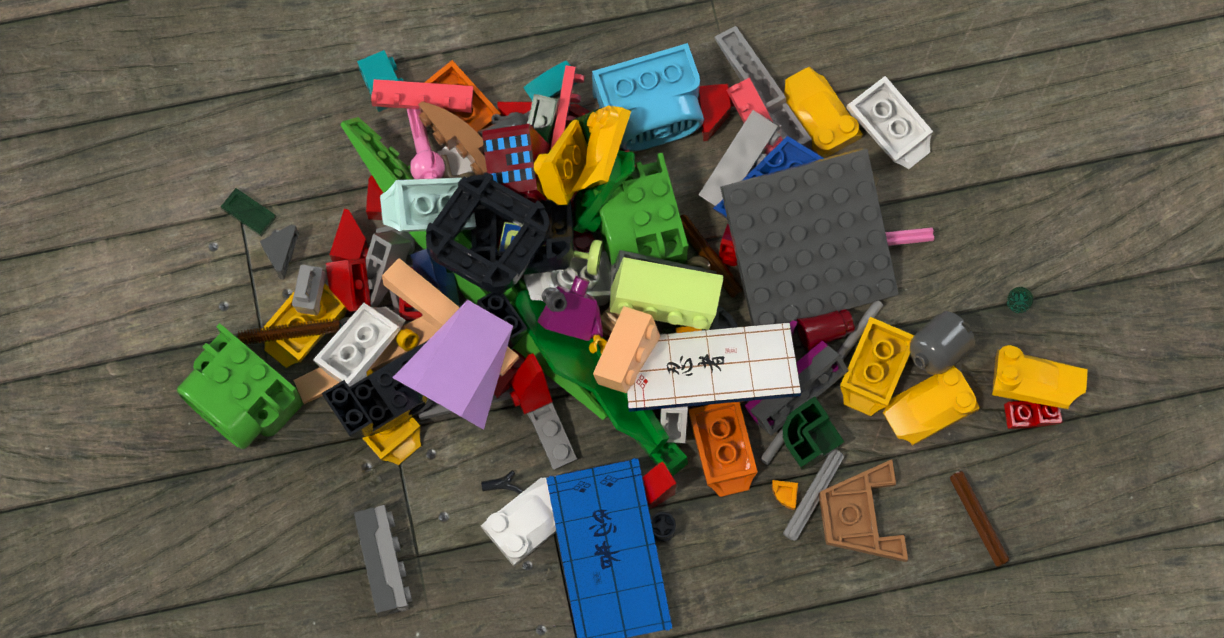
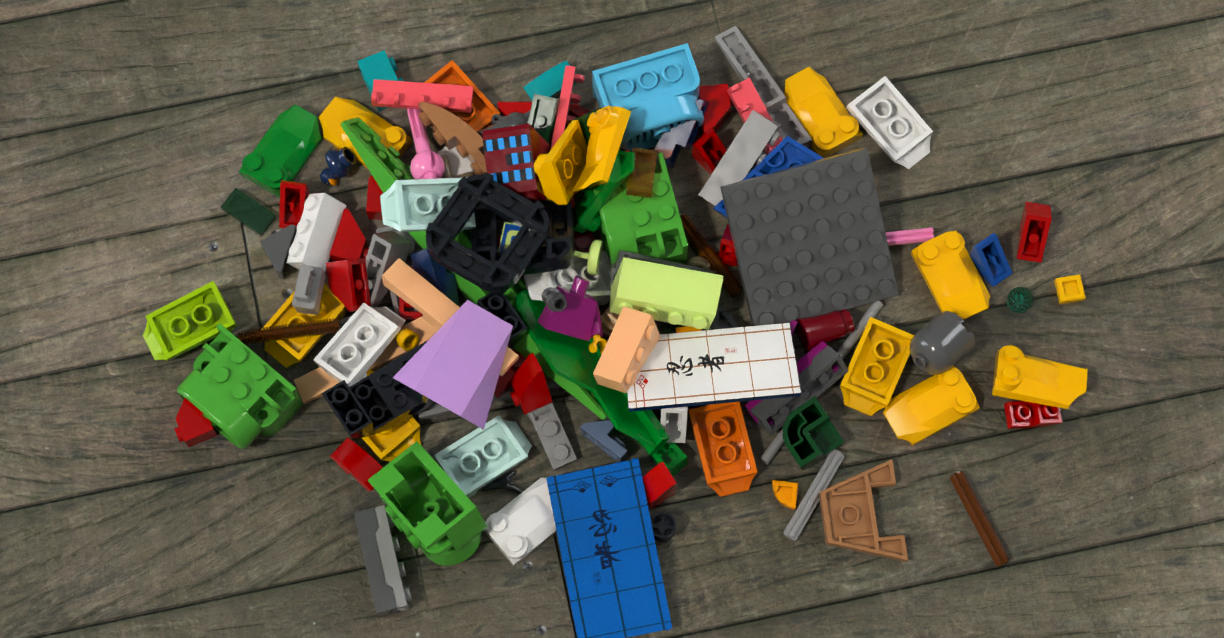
none -> lime slope [143,281,237,361]
none -> red slope [174,398,218,448]
none -> green slope [239,104,322,198]
none -> red slope [279,180,310,228]
none -> white brick [286,193,347,272]
none -> yellow slope [319,96,413,170]
none -> dark blue animal [320,147,356,186]
none -> red slope [330,438,383,492]
none -> bright green brick [368,441,488,566]
none -> light aqua slope [434,415,532,498]
none -> sand blue slope [580,420,627,463]
none -> clear orange tile [626,148,658,198]
none -> slope [649,99,709,168]
none -> red slope [692,128,727,175]
none -> yellow slope [910,230,991,320]
none -> blue slope [970,233,1012,287]
none -> red slope [1016,201,1052,263]
none -> yellow tile [1054,274,1086,305]

